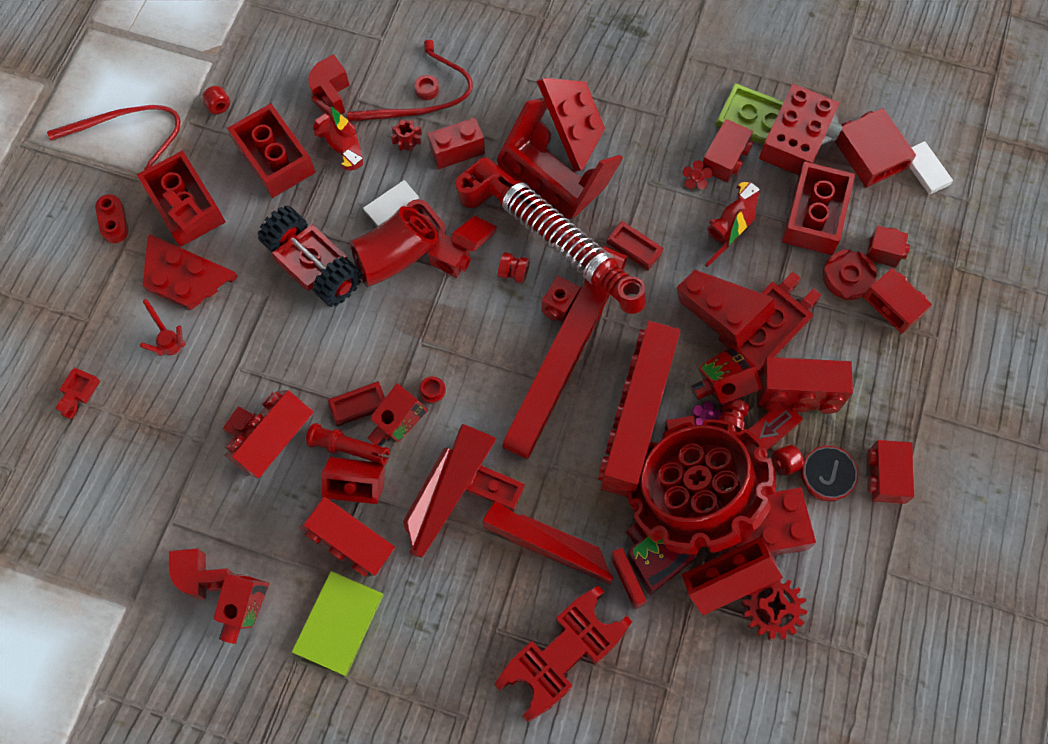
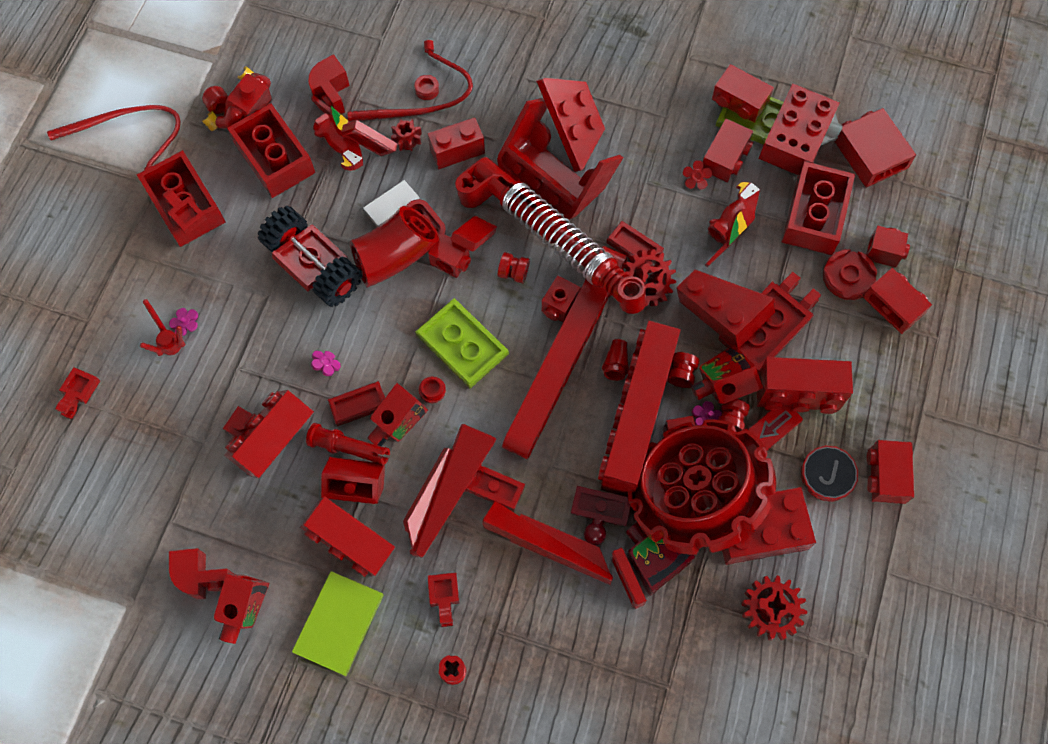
red plate [95,194,129,243] -> none
red wing [143,234,238,310] -> none
red piece [494,586,633,723] -> none
red brick [682,537,783,615] -> none
red piece [772,445,804,476] -> none
white tile [909,141,953,195] -> none
none -> dark pink plant [169,308,198,336]
none -> red torso [202,66,272,131]
none -> dark pink plant [311,350,341,376]
none -> red tile [341,120,398,156]
none -> lime tile [415,298,509,389]
none -> red plate [427,572,460,627]
none -> red bush [438,655,467,685]
none -> dark red plate [571,486,631,546]
none -> red cone [602,339,629,381]
none -> red gear [622,249,676,307]
none -> red wheel [667,352,700,388]
none -> red brick [711,64,774,123]

